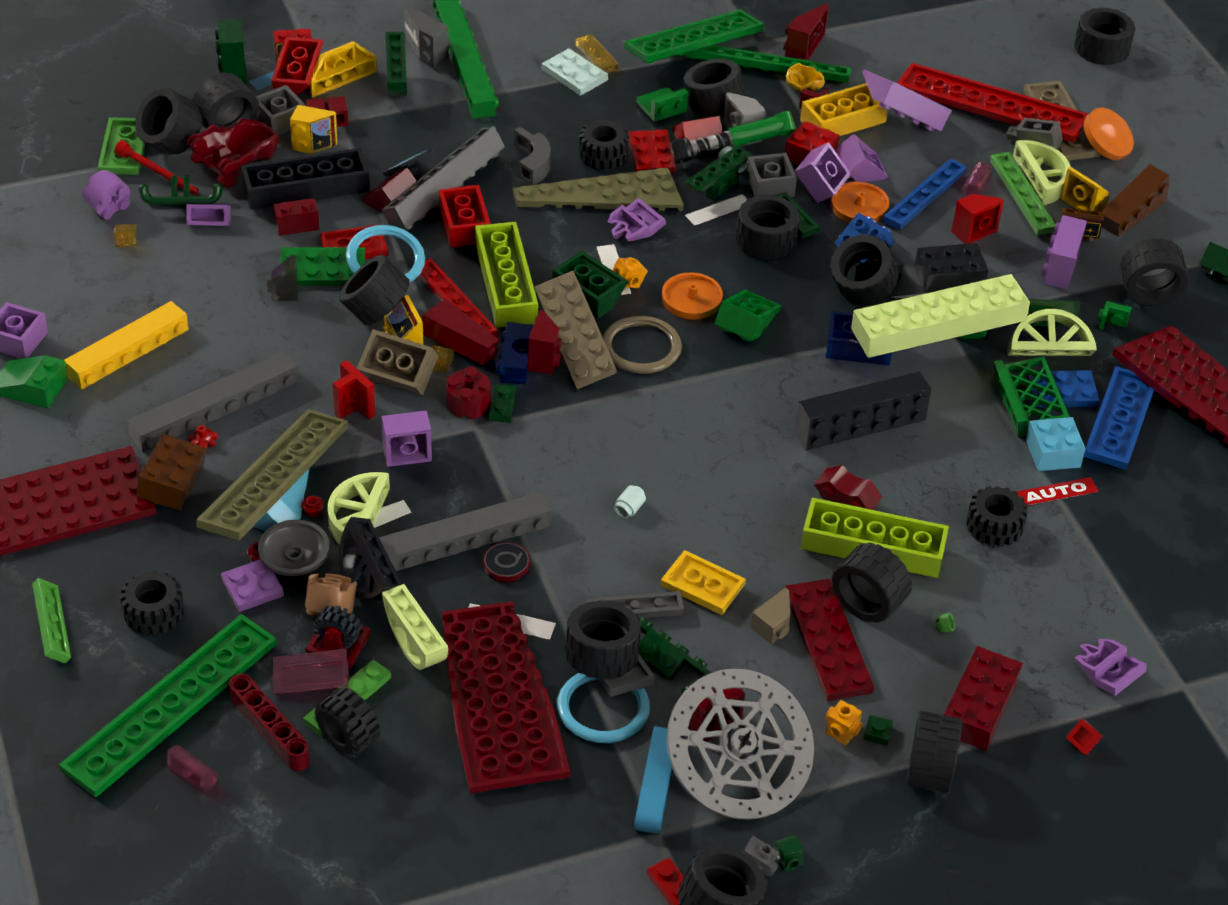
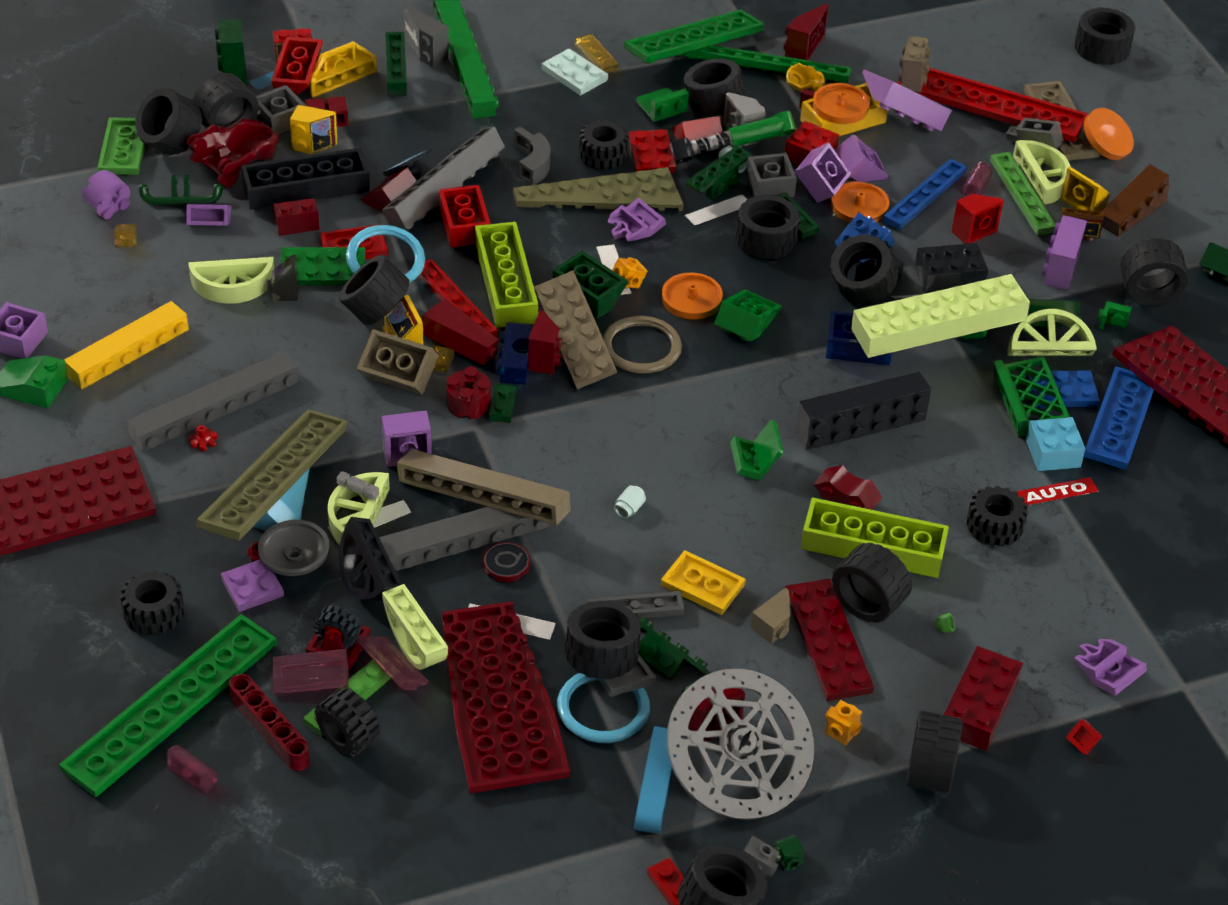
bright green plate [32,578,71,663] -> none
red piece [114,140,199,195] -> none
reddish brown brick [136,434,207,511] -> none
red plate [301,496,324,517] -> none
medium nougat brick [305,573,357,615] -> none
red bracket [332,360,376,420] -> none
dark green plate [863,715,893,746] -> none
none -> yellowish green window [188,257,275,304]
none -> light grey axle [337,472,379,500]
none -> clear pink piece [357,636,429,690]
none -> dark tan brick [397,449,571,525]
none -> green bracket [730,420,783,481]
none -> orange piece [813,83,870,124]
none -> dark tan brick [899,36,931,92]

